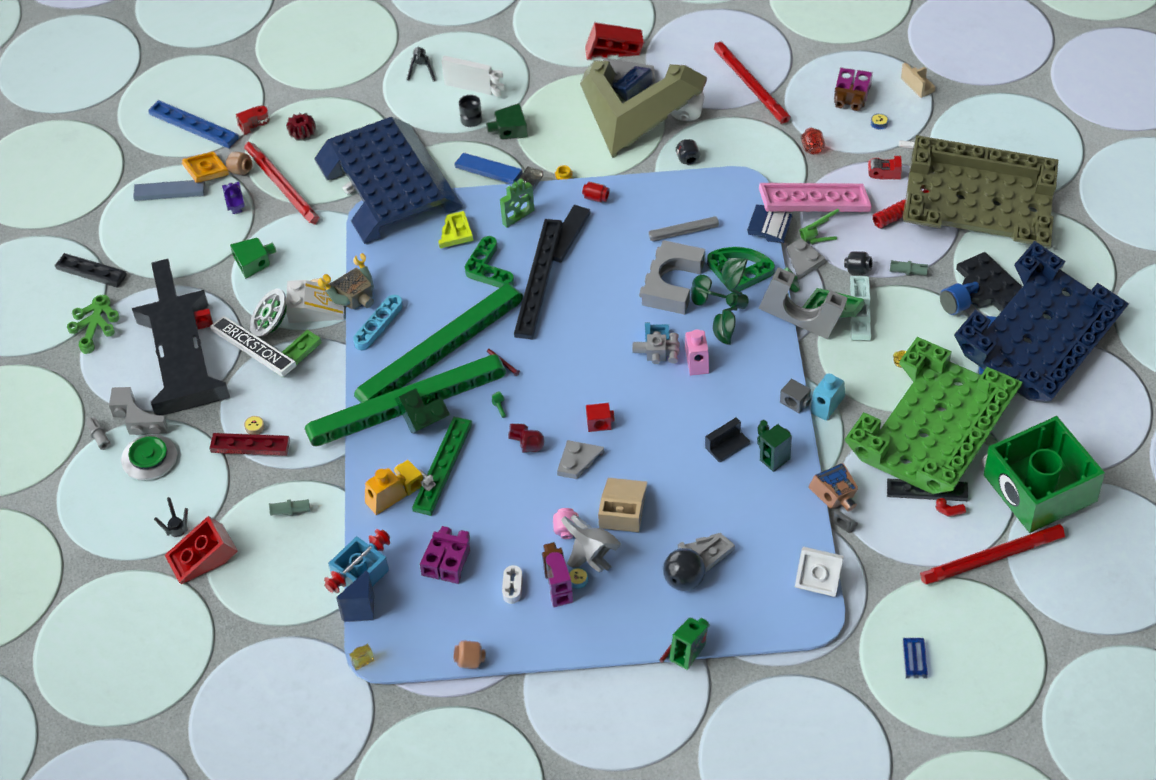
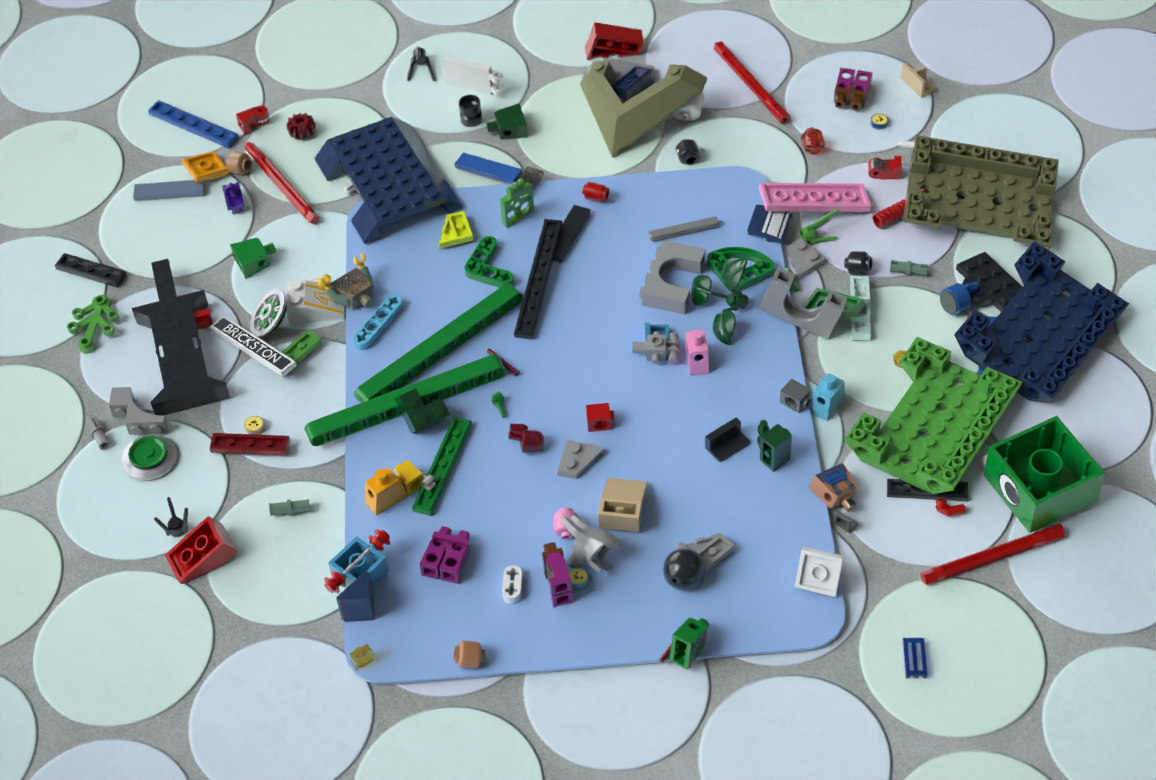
yellow plate [555,165,573,180] -> none

